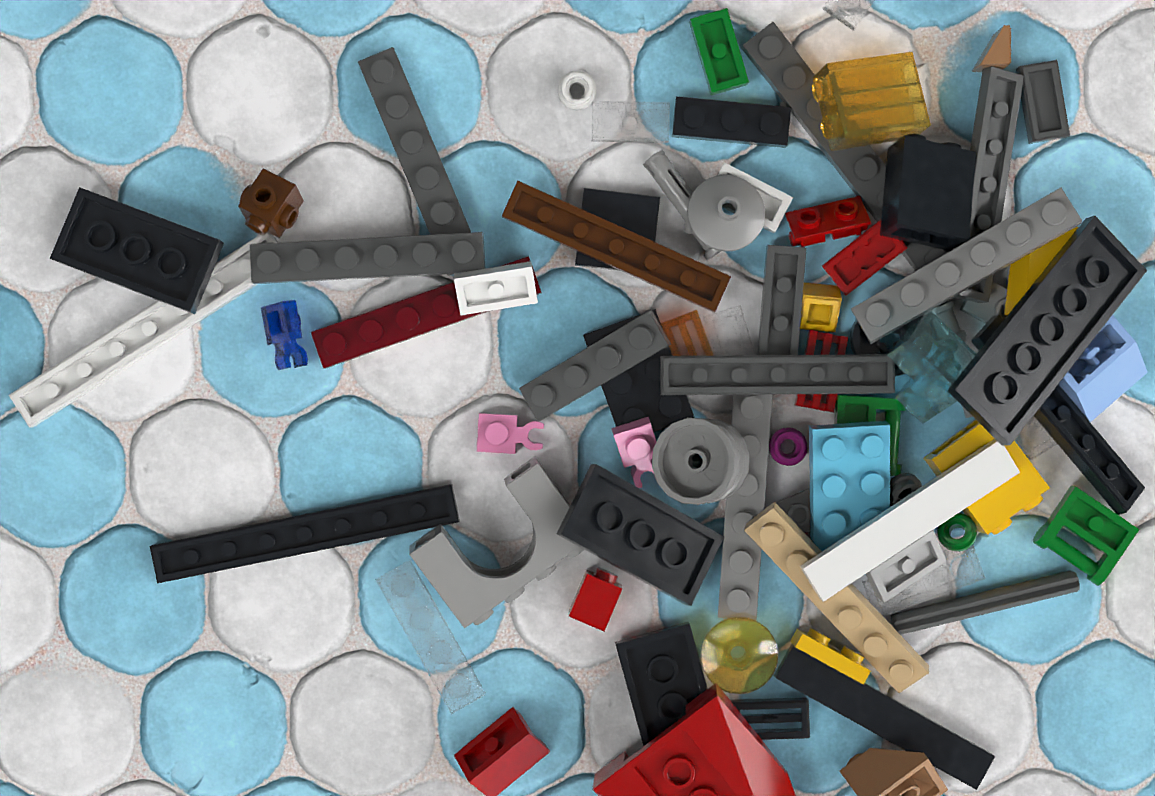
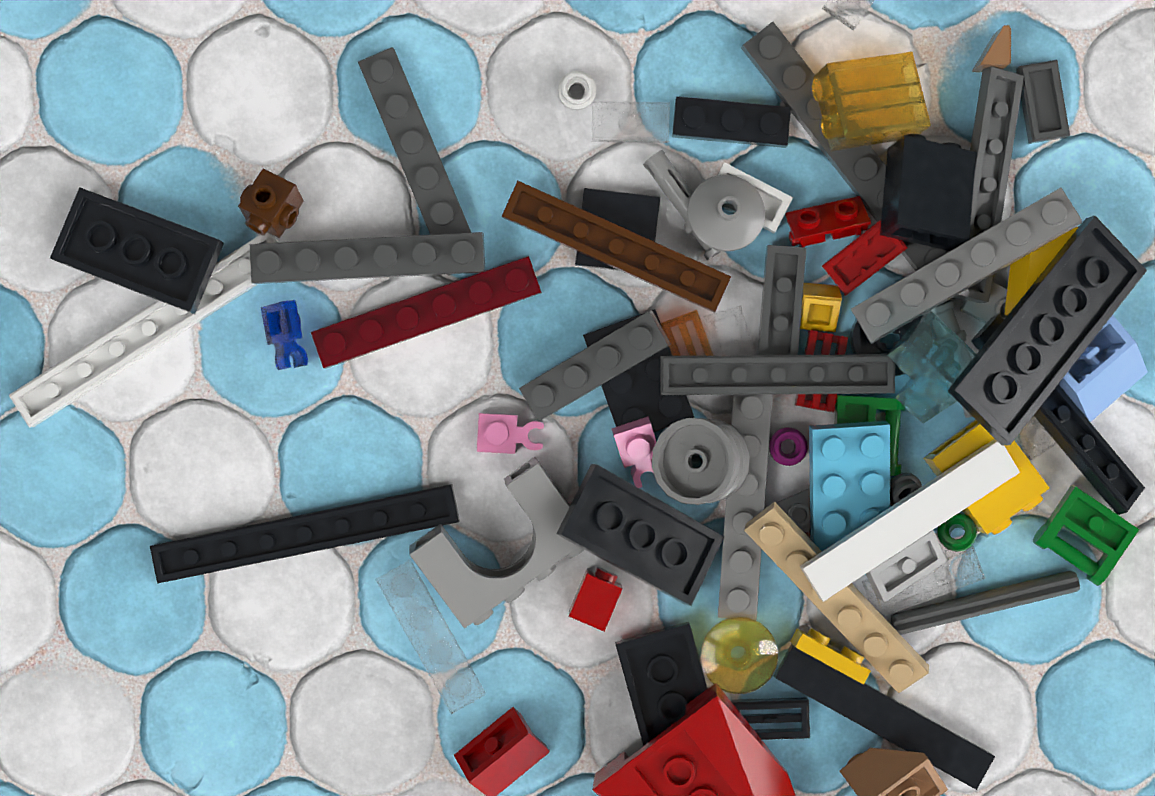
white plate [454,261,538,315] -> none
green plate [689,8,749,96] -> none

